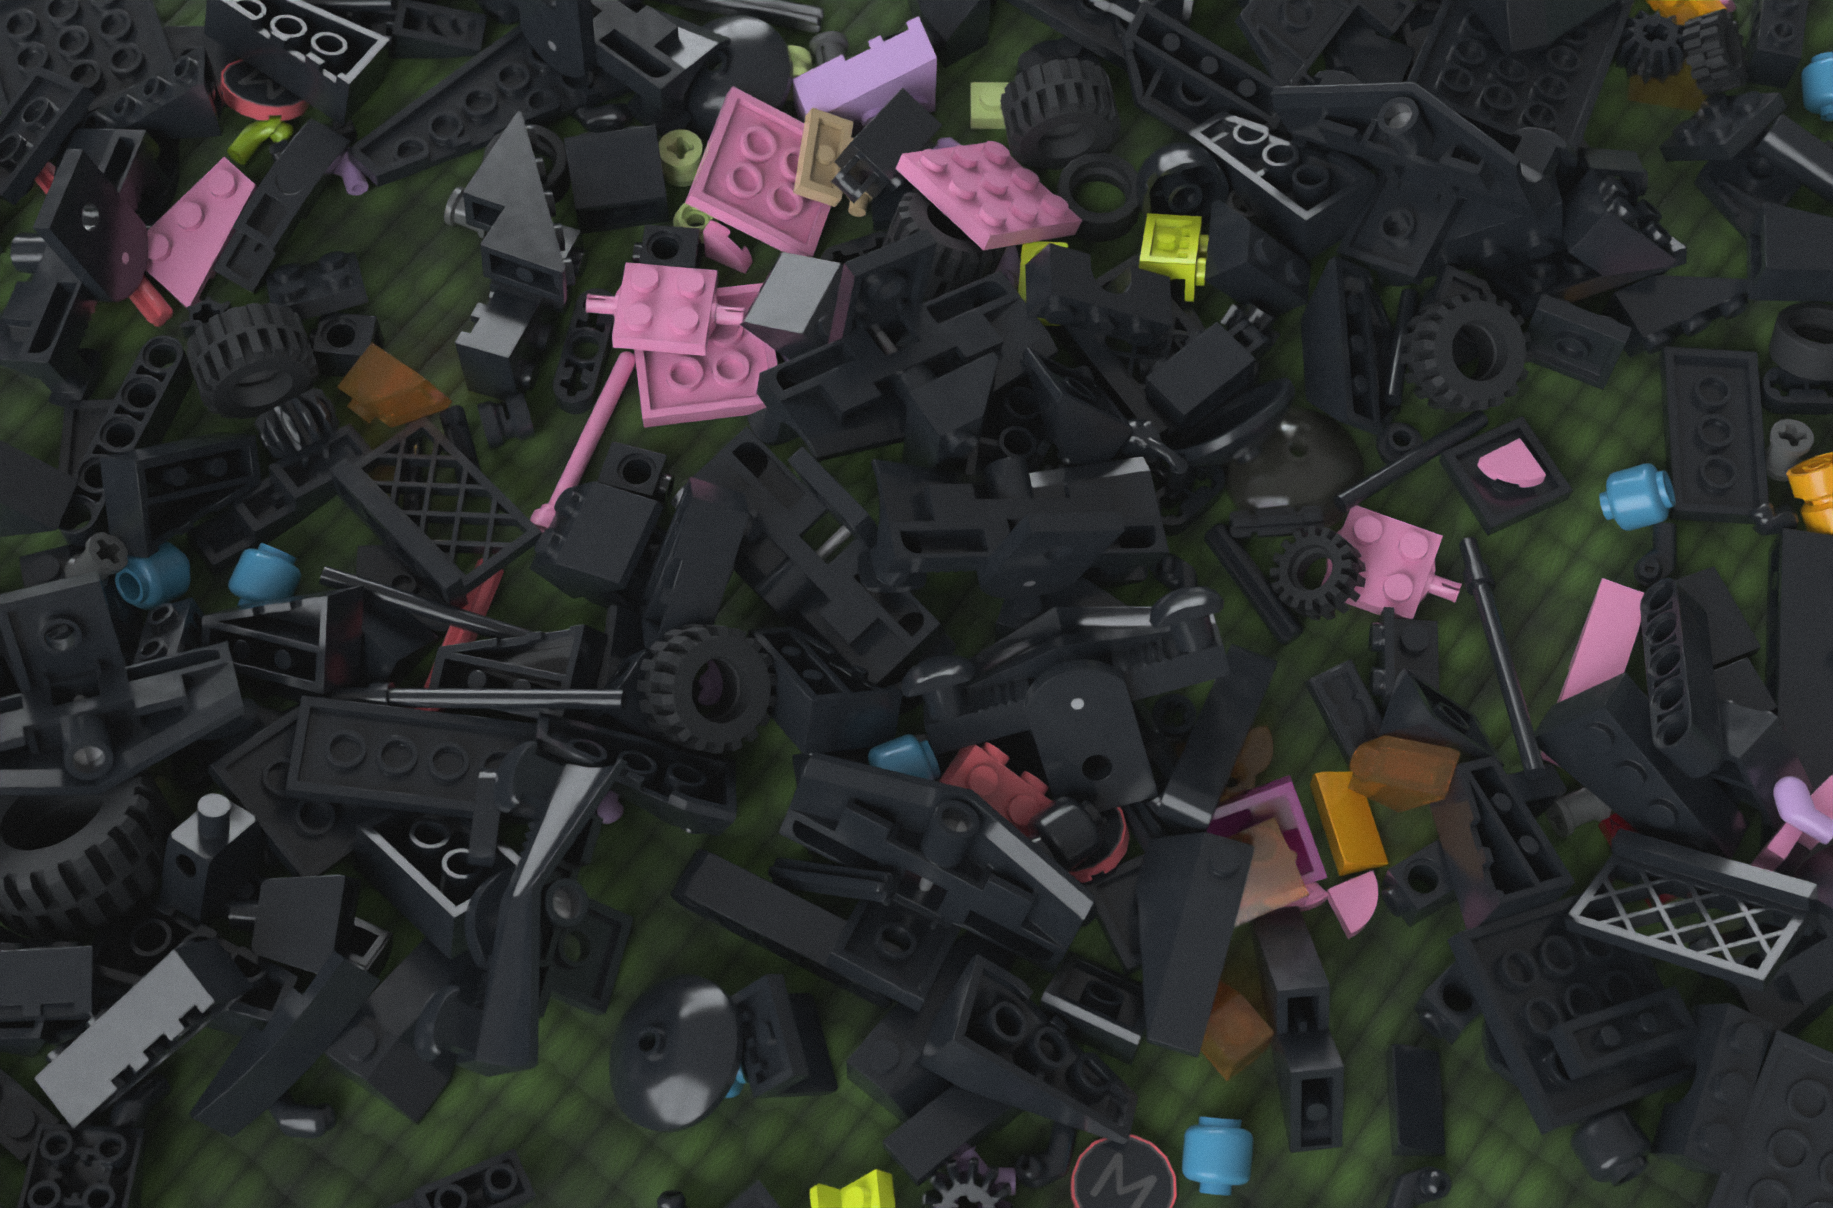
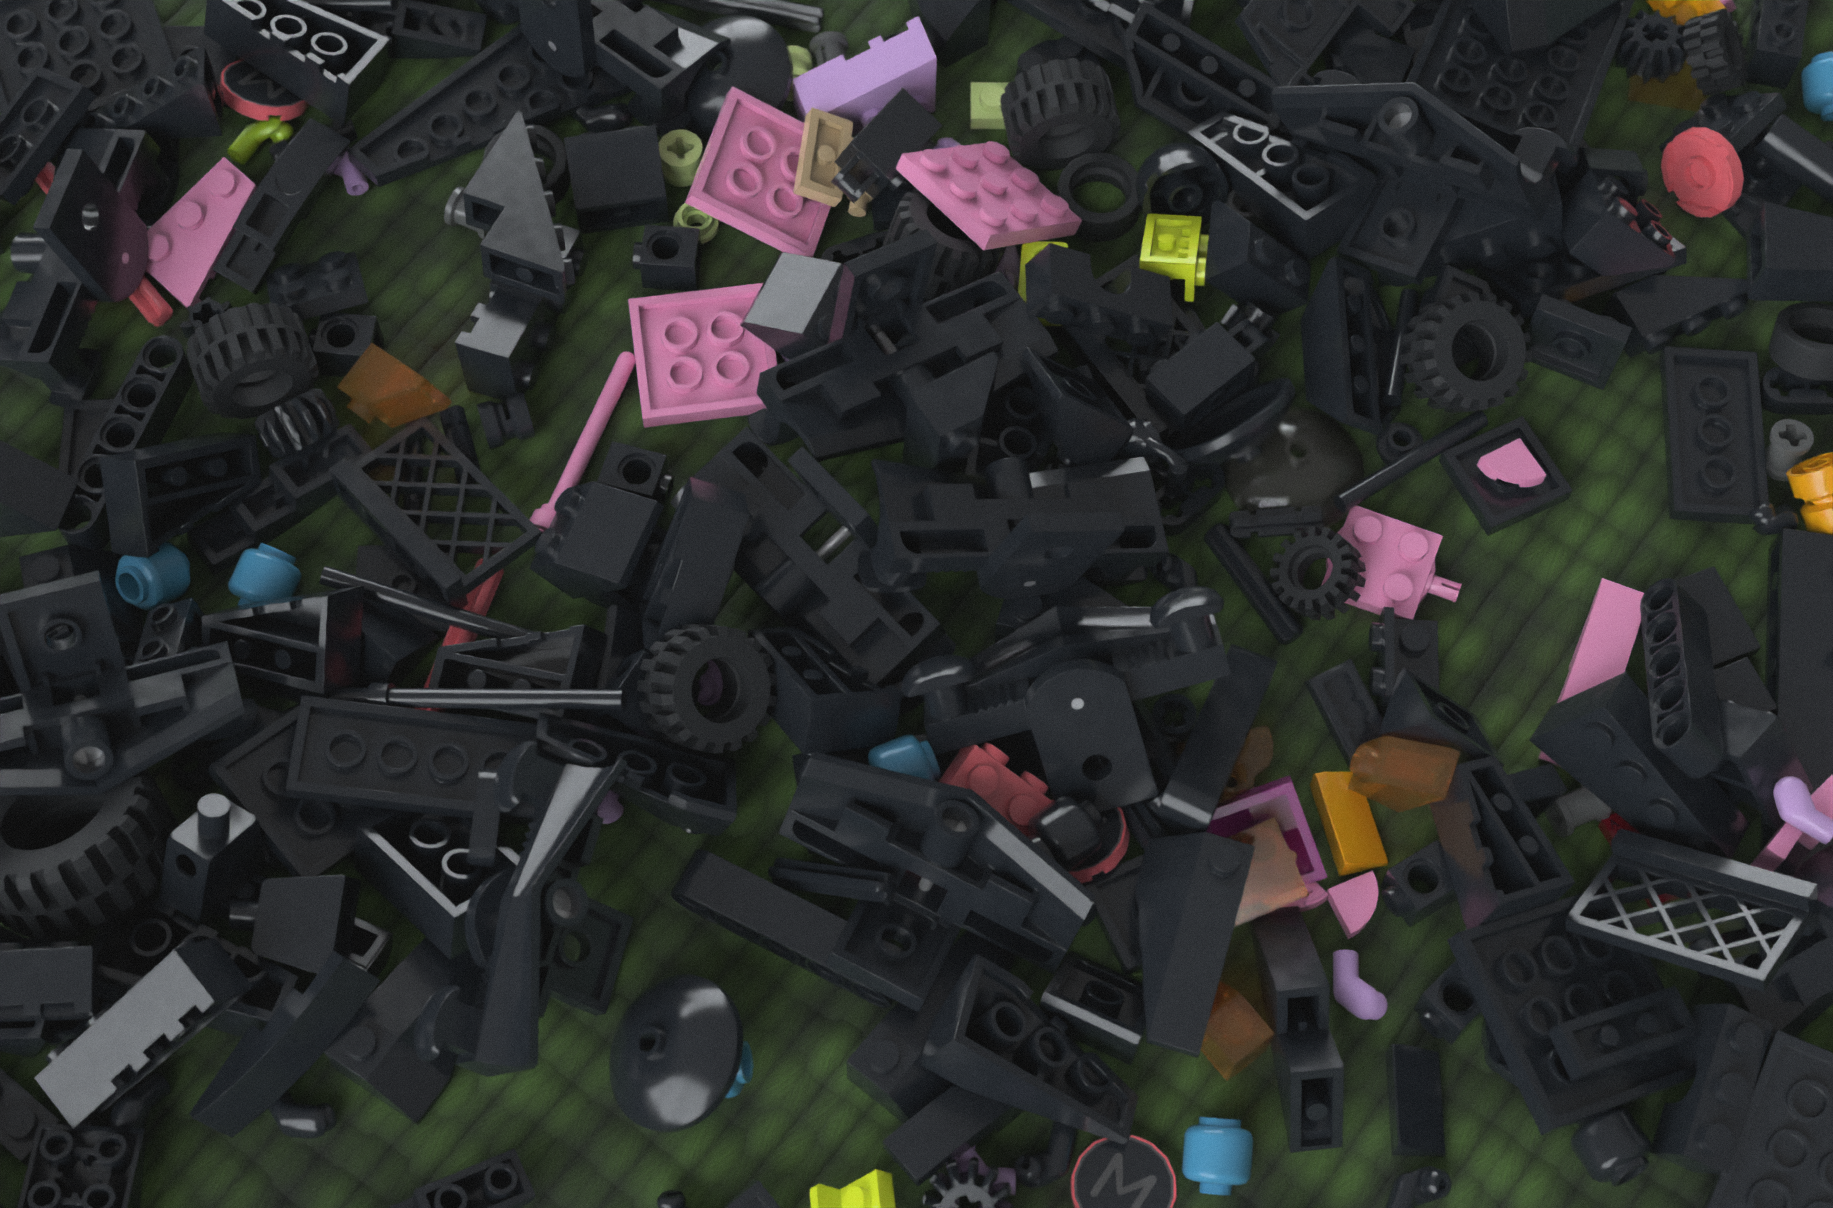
dark grey bush [64,532,128,589] -> none
black beam [553,288,615,414] -> none
bright pink plate [586,262,745,356] -> none
bright pink tile [703,220,753,274] -> none
black bracket [731,974,838,1099] -> none
black bar [1459,537,1546,780] -> none
dark azure head [1599,463,1676,531] -> none
black arm [1633,523,1677,586] -> none
none -> lavender arm [1333,950,1388,1020]
none -> coral tile [1661,127,1744,217]

